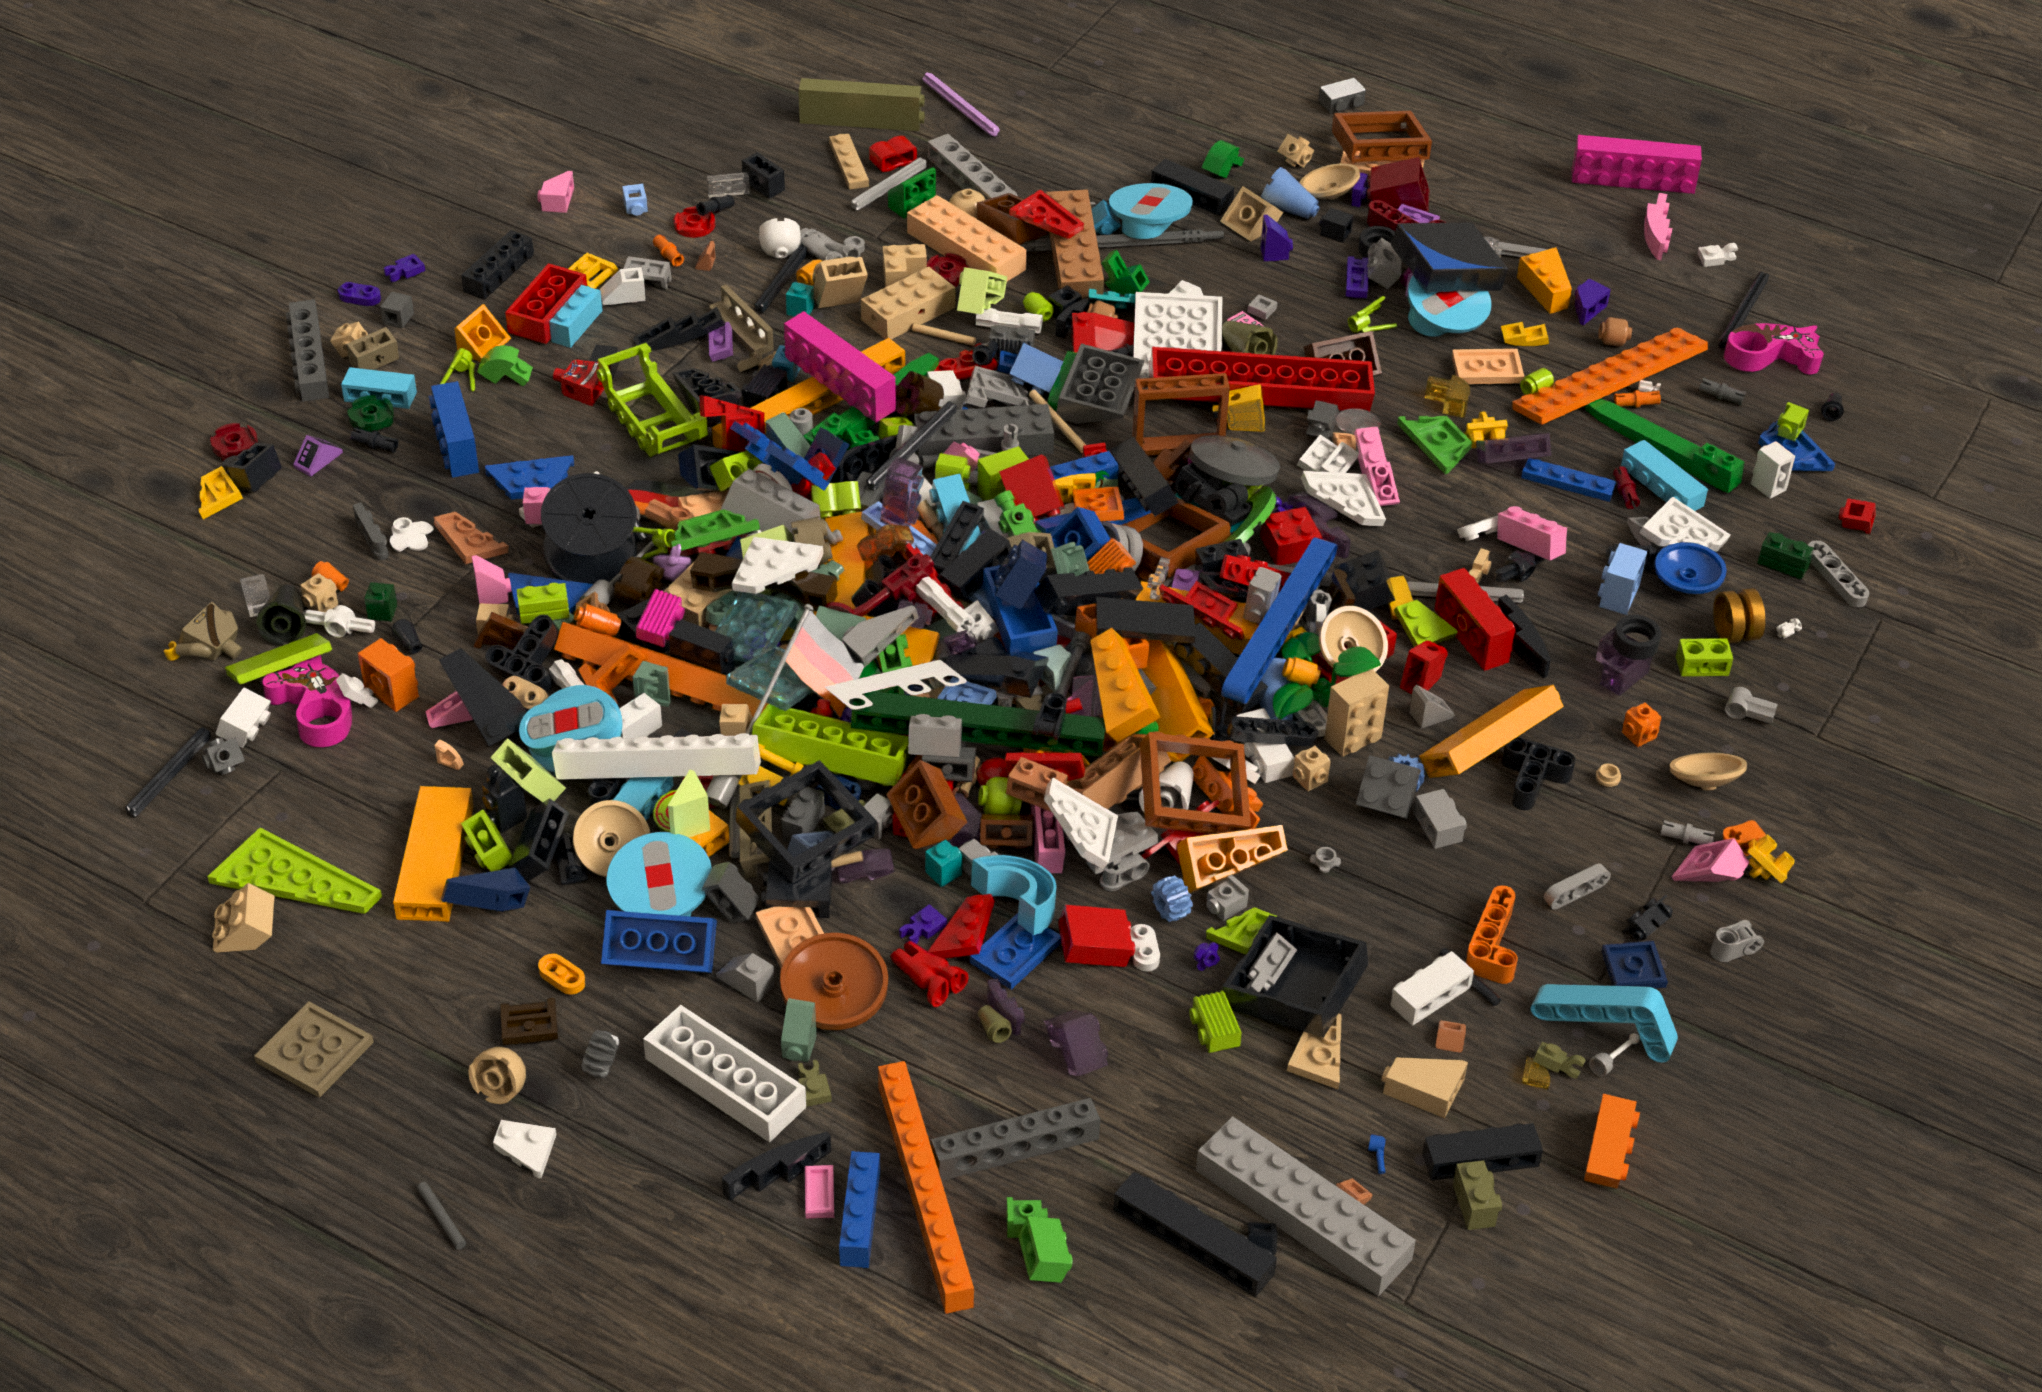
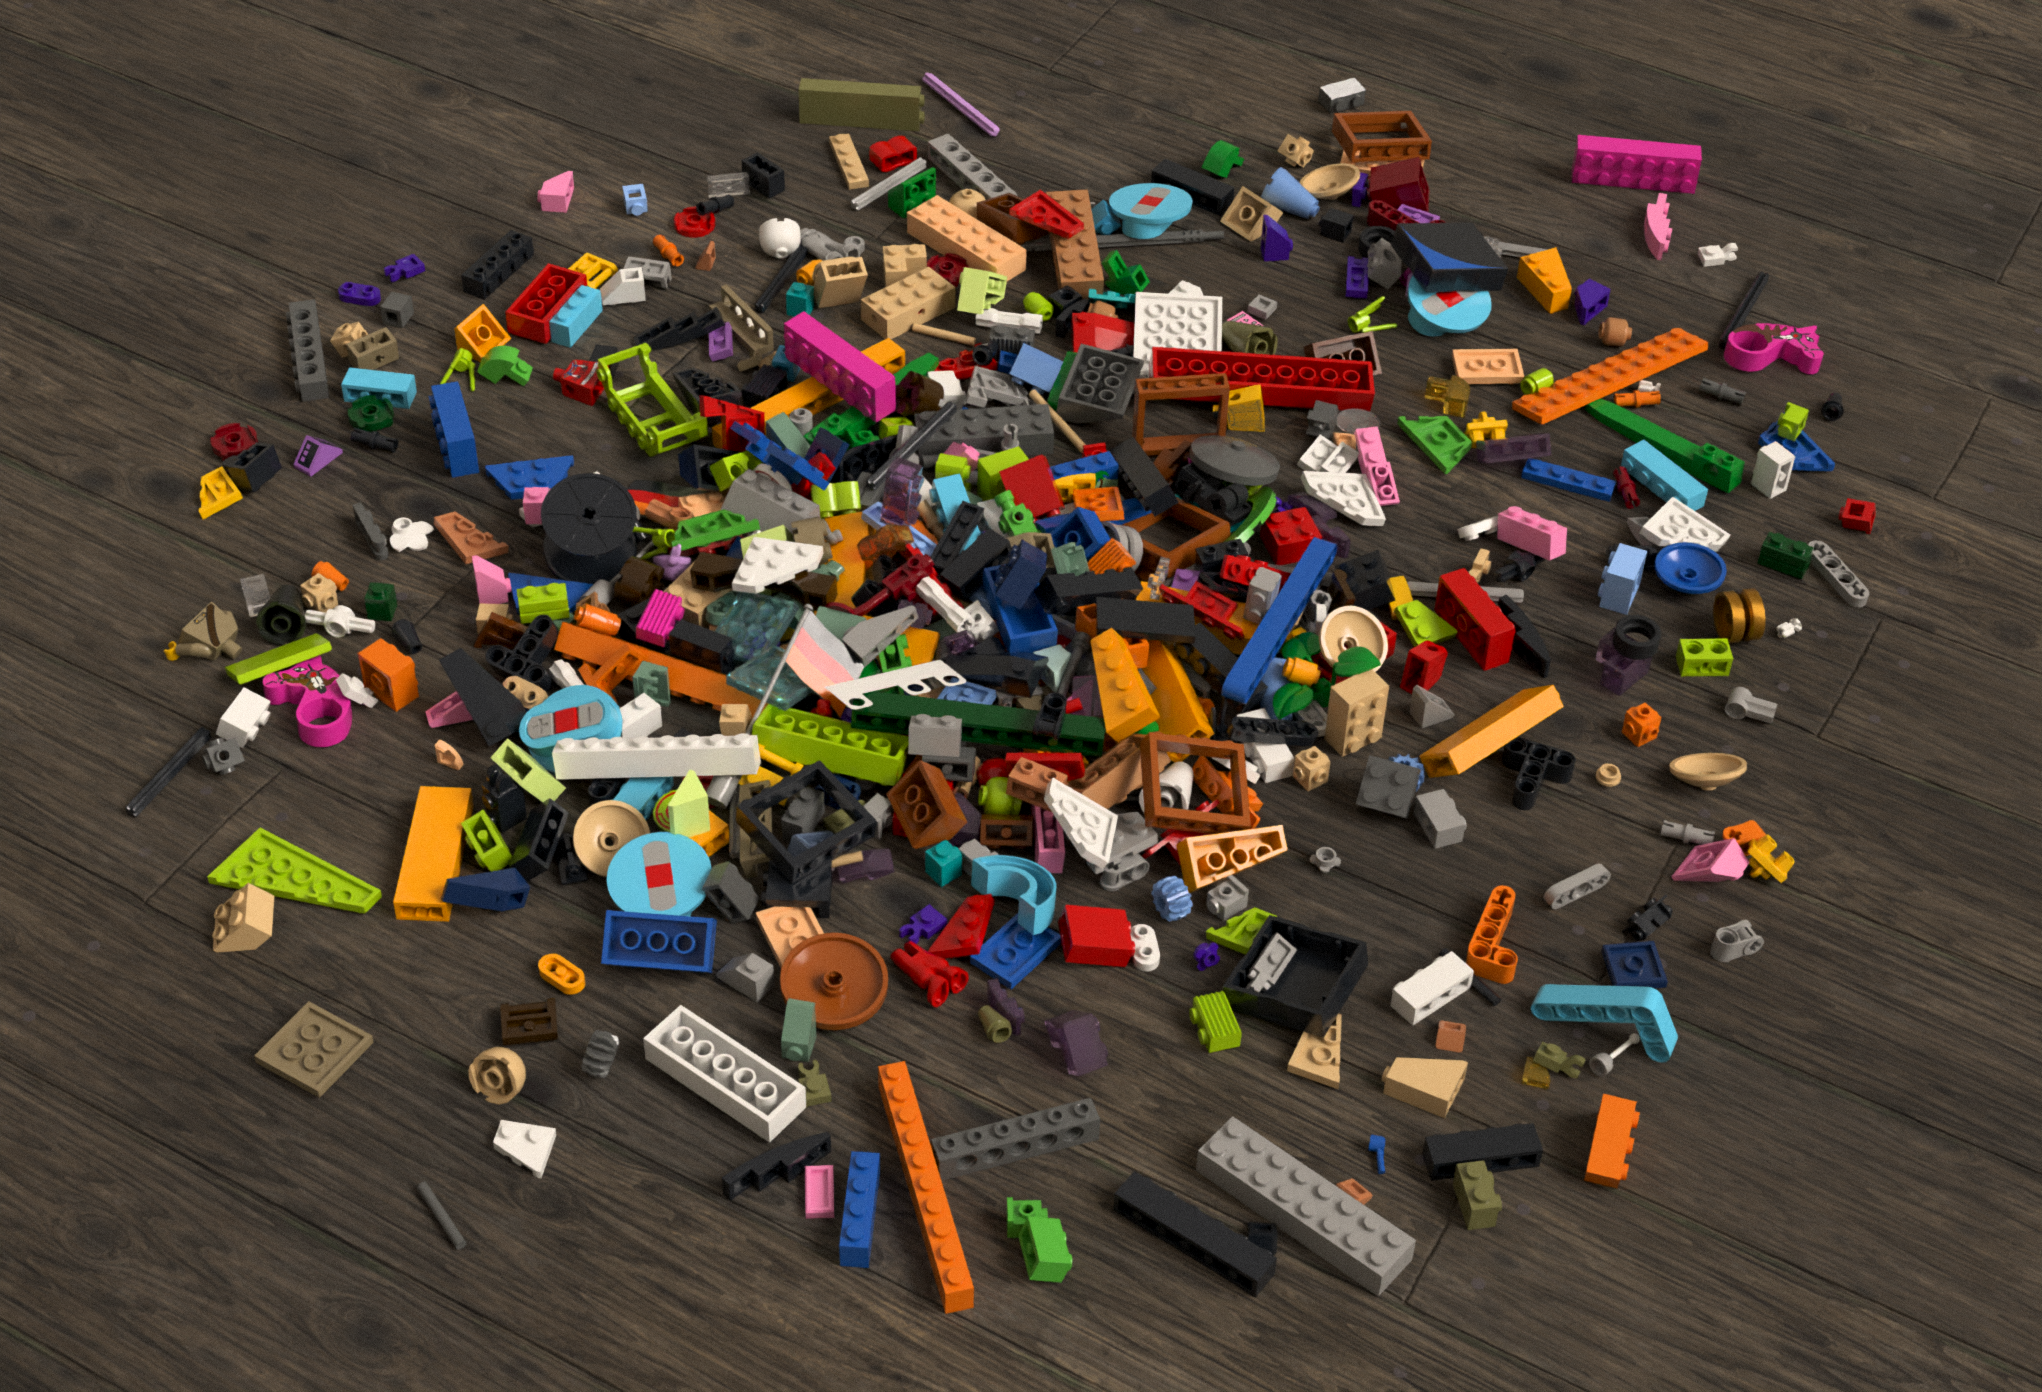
yellow slope [1501,322,1549,346] -> none

